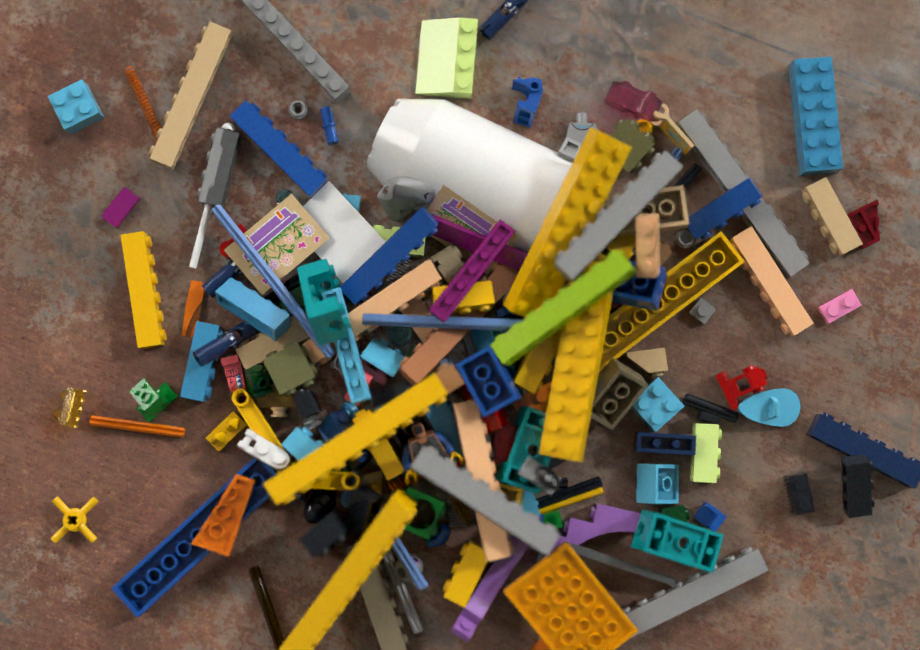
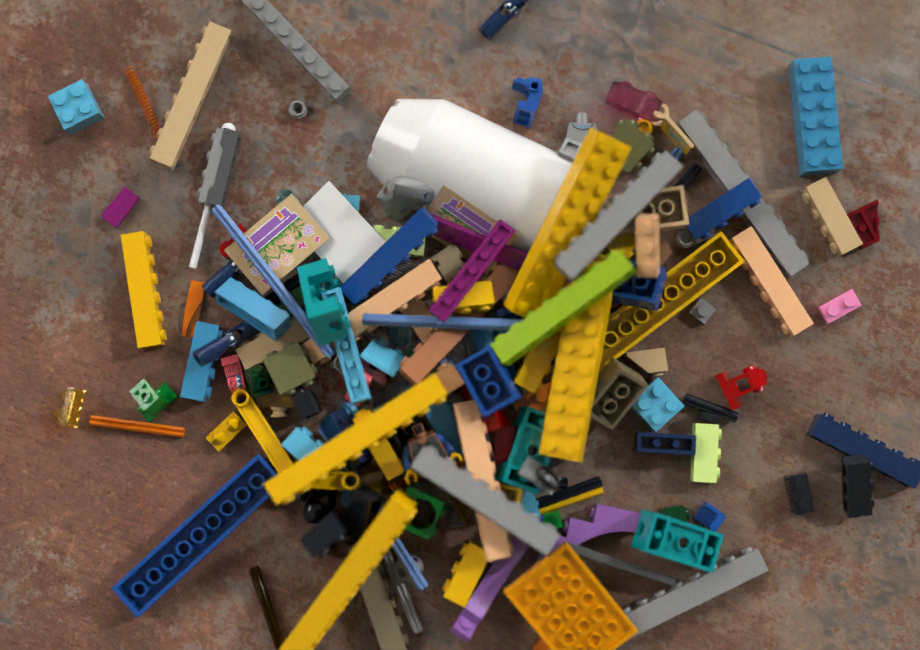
yellow bar [51,496,99,543] -> none
orange wing [191,474,256,556] -> none
blue brick [230,100,327,198] -> none
white plate [237,429,290,471] -> none
light grey plate [304,414,323,430] -> none
blue axle [320,106,339,145] -> none
yellowish green slope [415,18,478,99] -> none
blue arm [426,524,451,548] -> none
medium azure slope [636,464,679,504] -> none
medium azure shield [738,388,801,427] -> none

